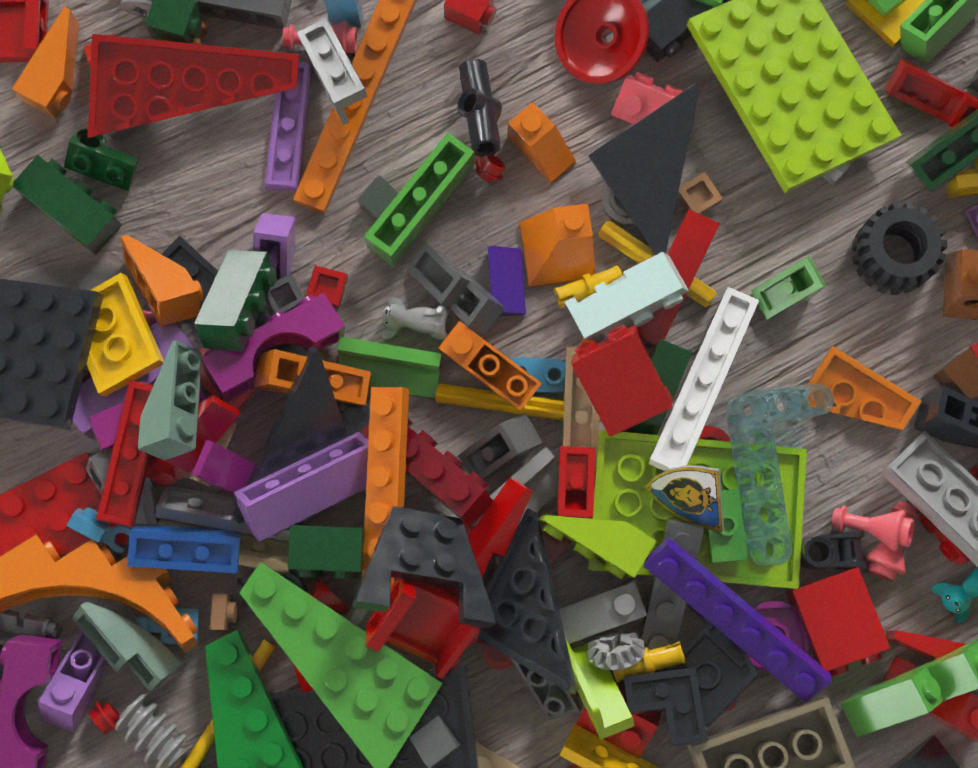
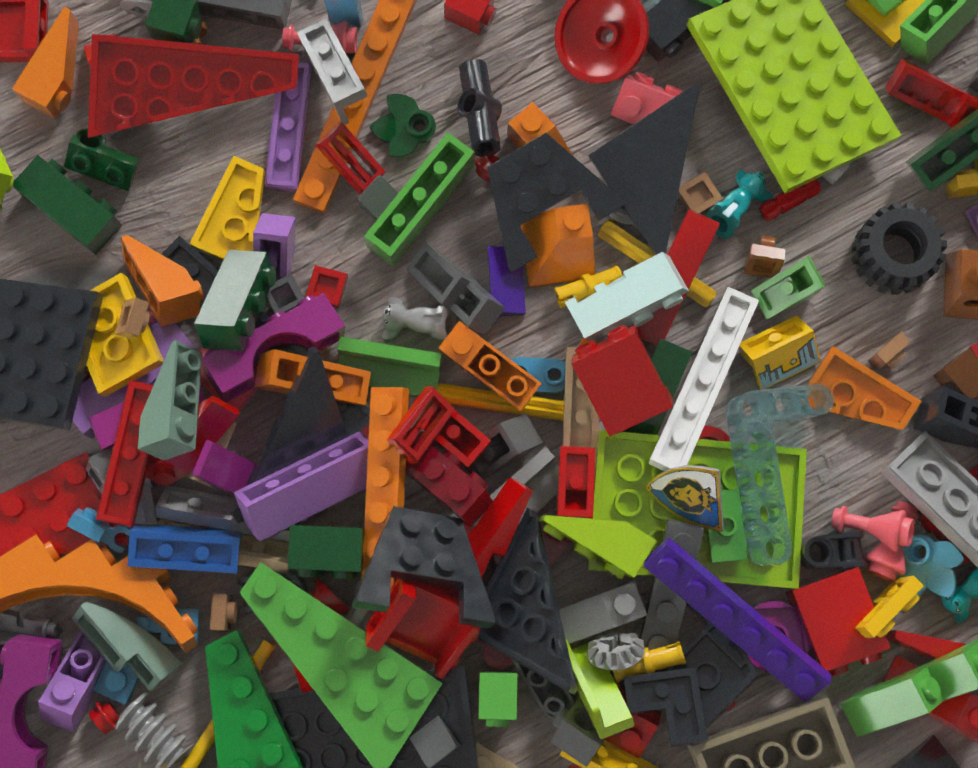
none -> dark azure plate [93,661,140,705]
none -> medium nougat plate [115,298,150,339]
none -> yellow wing [189,155,265,261]
none -> red tile [315,122,386,195]
none -> dark green plate [370,94,436,157]
none -> red tile [387,386,455,464]
none -> red slope [423,406,492,468]
none -> bright green arch [479,672,517,727]
none -> black wing [487,133,626,273]
none -> dark grey brick [550,698,605,767]
none -> teal animal [706,170,773,239]
none -> yellow panel [738,315,820,390]
none -> dark orange tile [744,235,785,278]
none -> red axle [759,179,822,222]
none -> yellow plate [855,575,924,638]
none -> medium nougat plate [868,331,911,370]
none -> medium azure plate [900,534,964,597]

